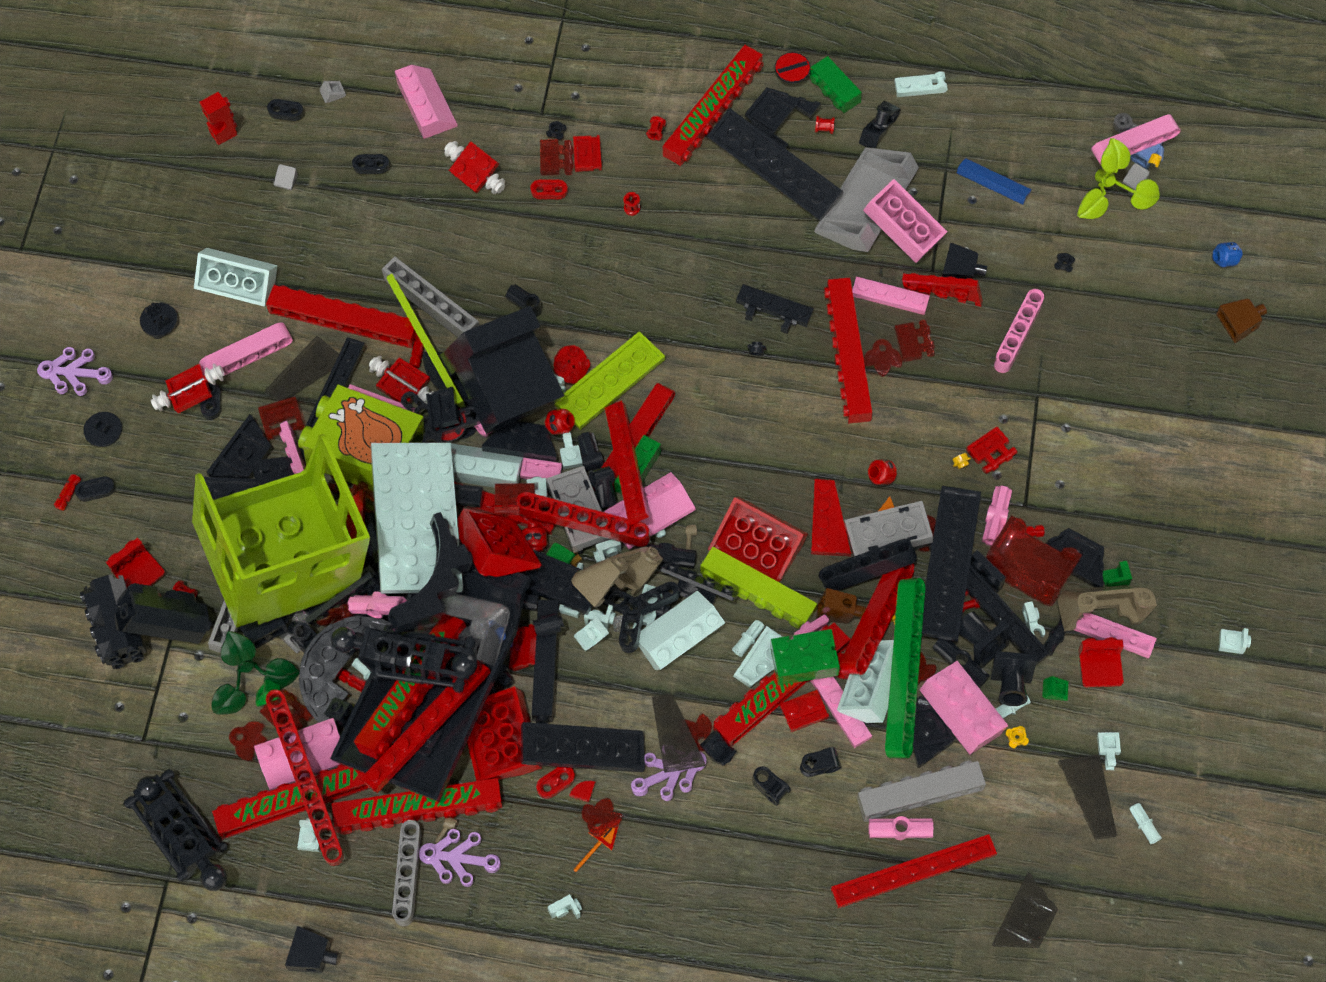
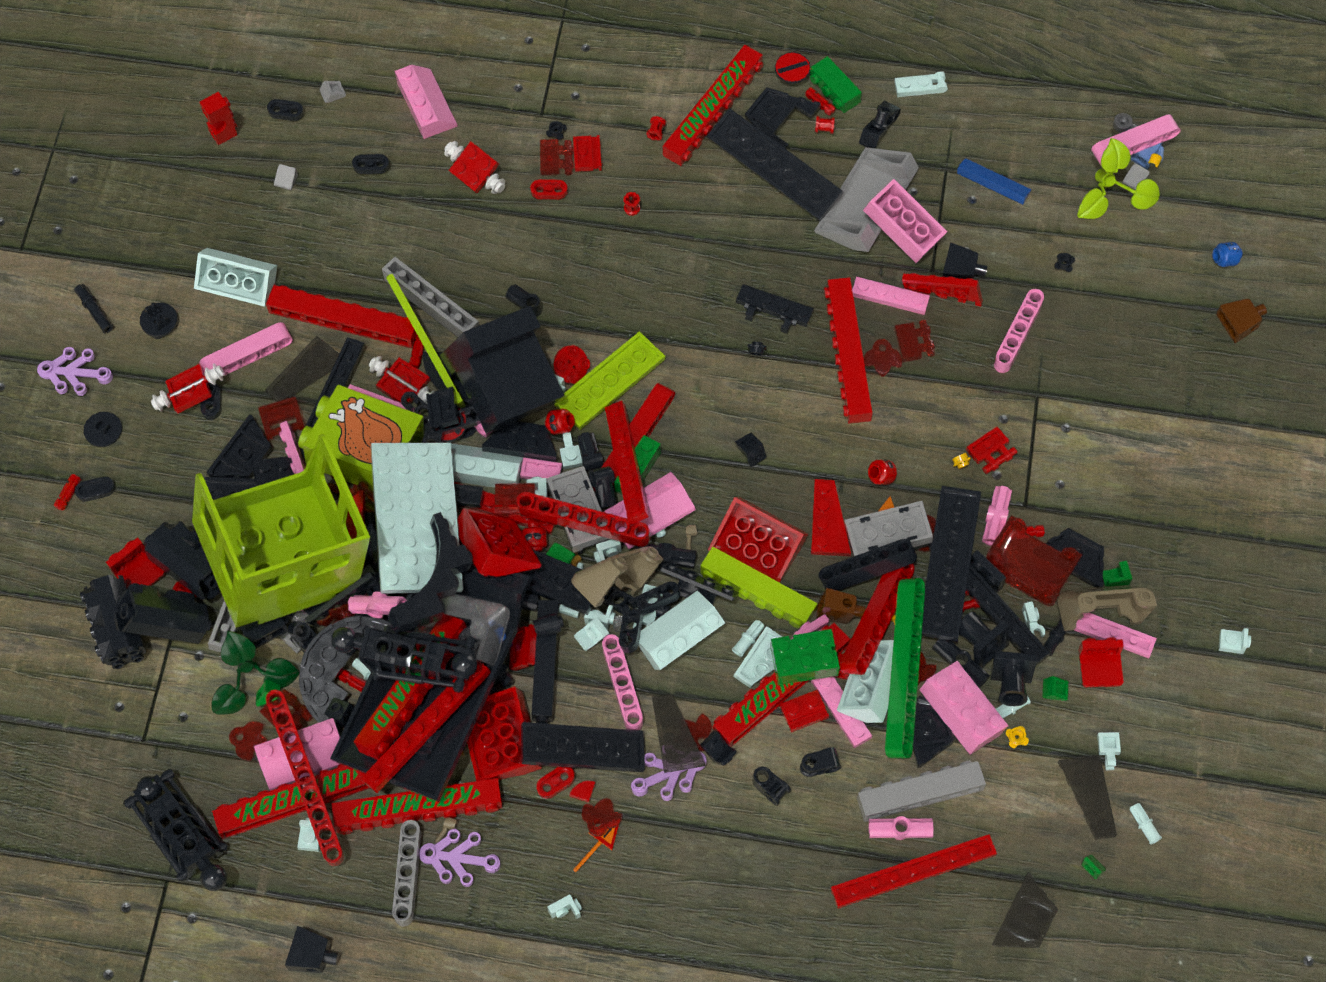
none -> black pin [74,284,114,334]
none -> black brick [144,521,221,600]
none -> bright pink beam [602,634,643,730]
none -> black bracket [735,432,767,467]
none -> red axle [805,87,836,116]
none -> green slope [1081,855,1106,879]

